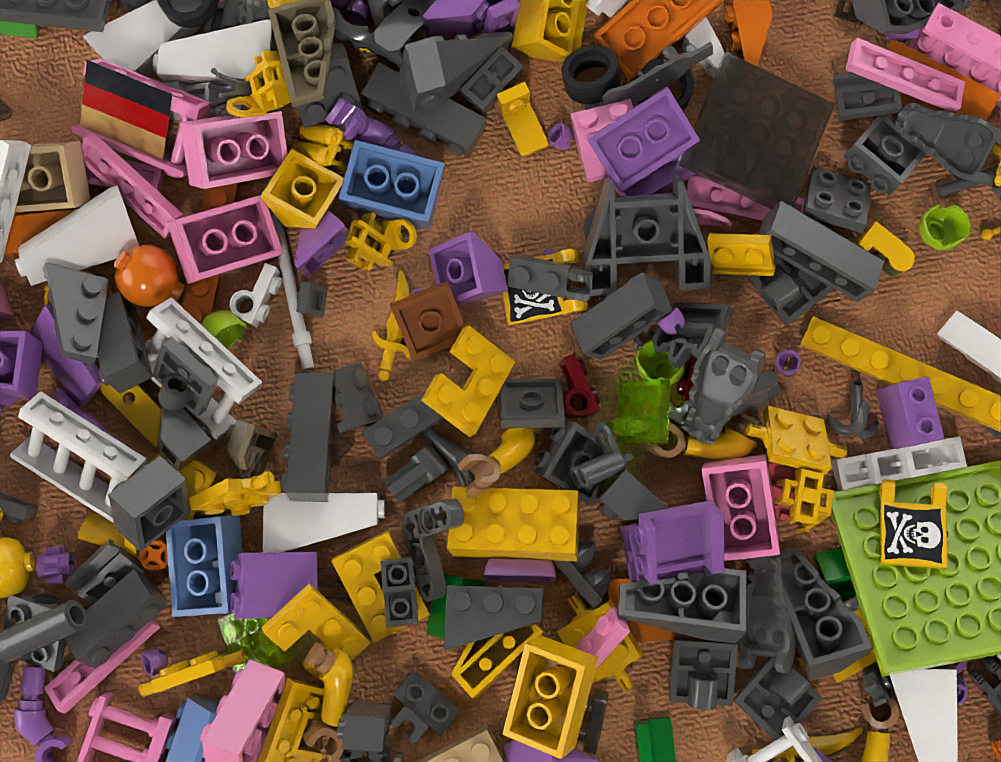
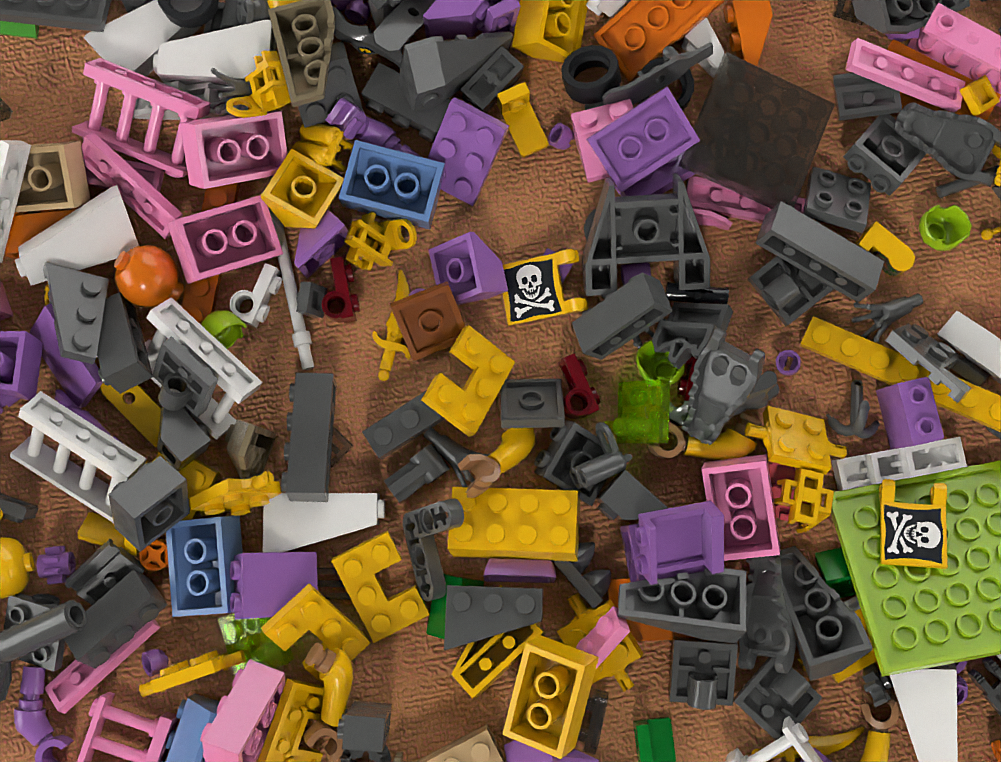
sticker [80,60,173,160] -> none
dark grey wing [334,363,383,433] -> none
dark grey slope [381,558,418,628] -> none
dark grey plate [389,670,461,744] -> none
dark grey hinge [507,254,593,301] -> none
medium lavender hinge [657,307,685,335] -> none
yellow plate [707,233,776,276] -> none
none -> dark red plate [322,257,360,323]
none -> medium lavender plate [427,97,509,206]
none -> medium lavender hinge [620,262,651,286]
none -> black pin [666,281,729,304]
none -> dark grey piece [851,293,923,342]
none -> dark grey wing [885,323,991,403]
none -> yellow tile [959,75,1000,116]

